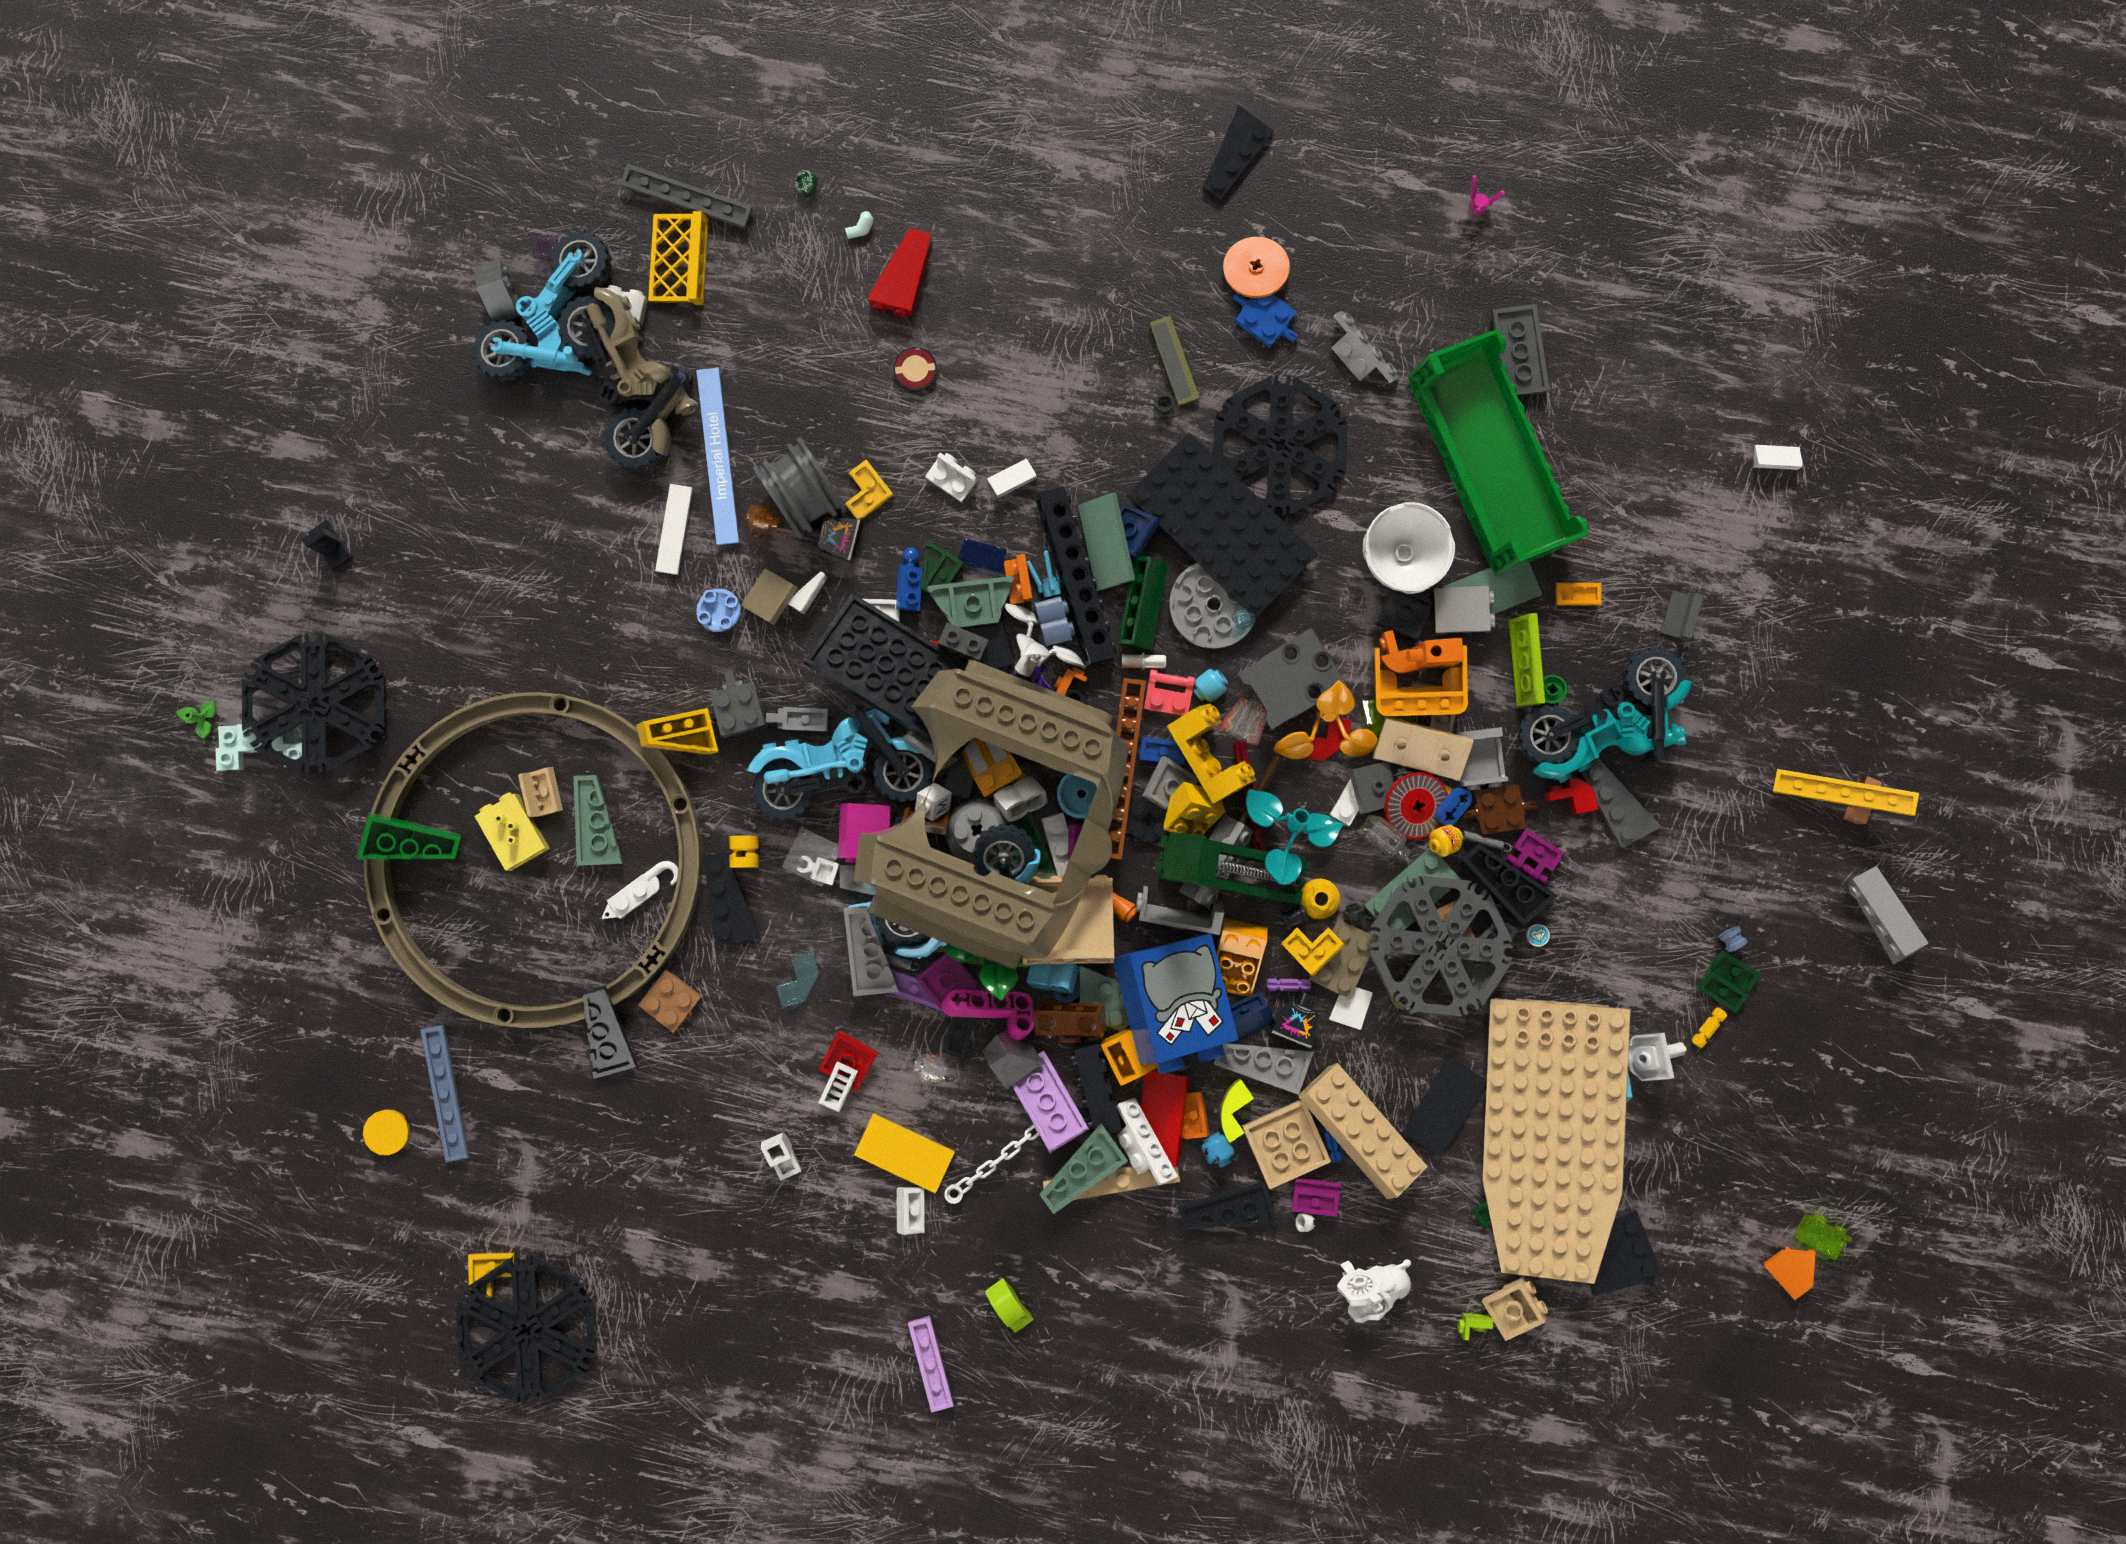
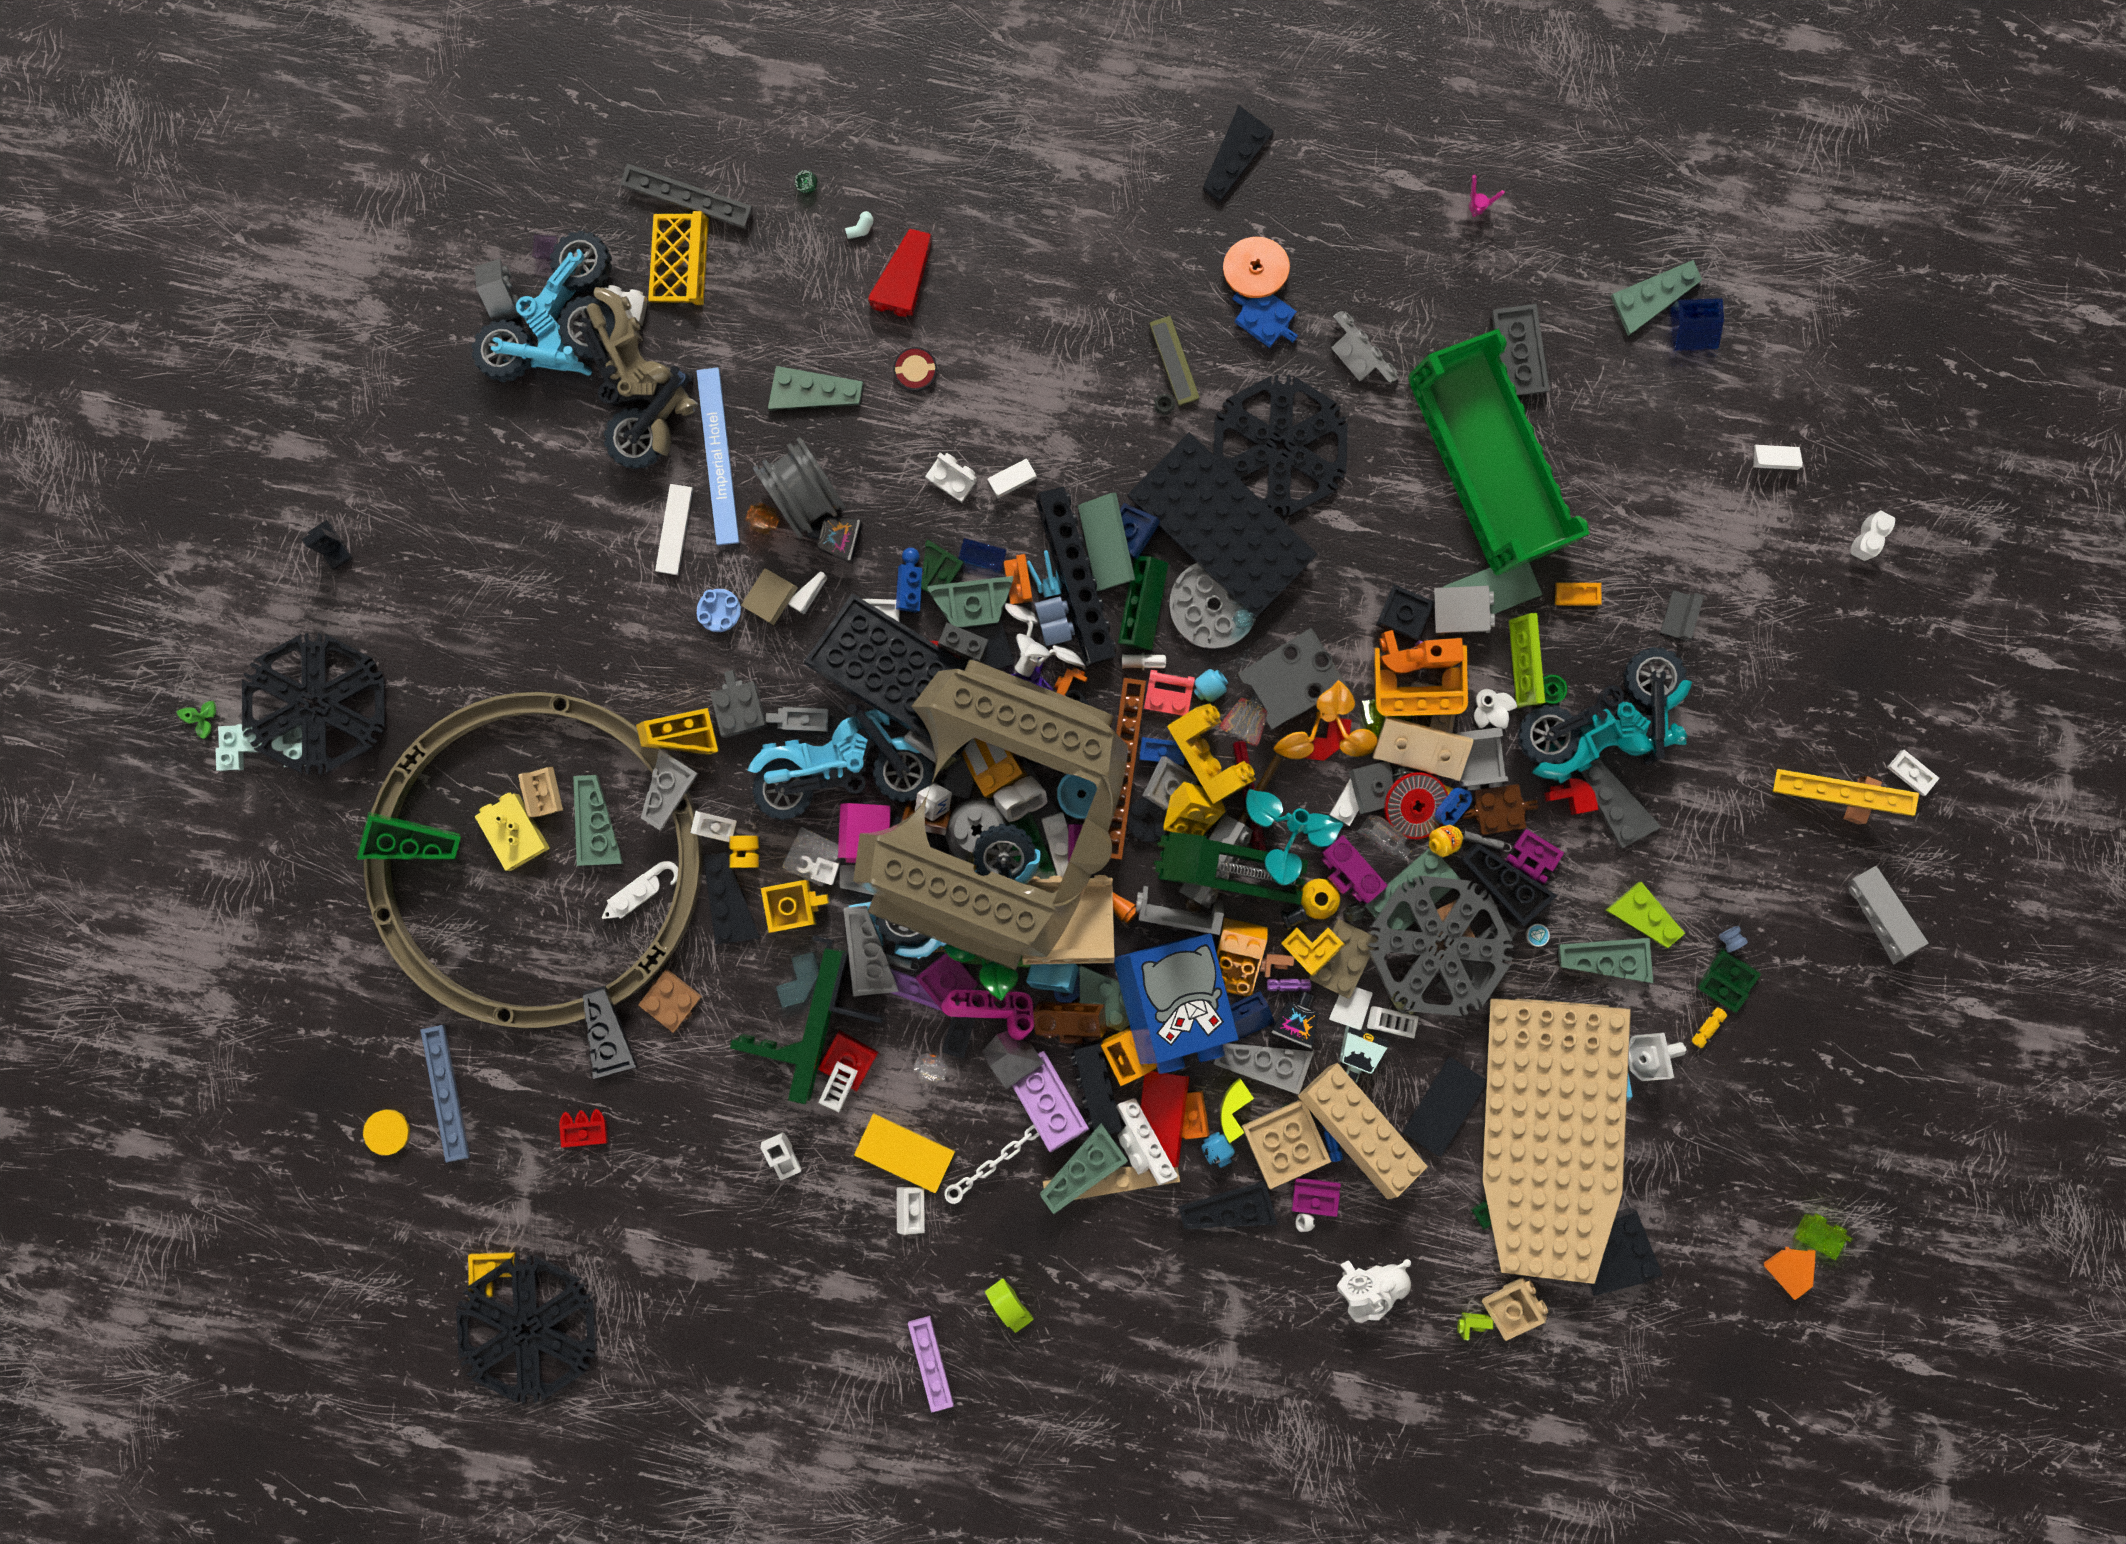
yellow tile [845,460,894,520] -> none
white rock [1363,502,1455,594] -> none
none -> red plate [559,1109,608,1148]
none -> light grey wing [641,749,698,830]
none -> white plate [690,811,737,842]
none -> dark green piece [730,935,886,1105]
none -> yellow hinge [761,880,829,933]
none -> sand green wing [768,366,864,411]
none -> nougat bracket [1260,953,1294,977]
none -> magenta piece [1320,835,1388,904]
none -> torso [1339,1025,1390,1083]
none -> white slope [1367,1006,1419,1038]
none -> white plate [1474,689,1517,729]
none -> sand green wing [1558,938,1653,983]
none -> lime wing [1605,882,1685,948]
none -> sand green wing [1611,260,1702,336]
none -> clear blue slope [1671,298,1724,351]
none -> white brick [1851,511,1895,561]
none -> white plate [1887,750,1939,796]

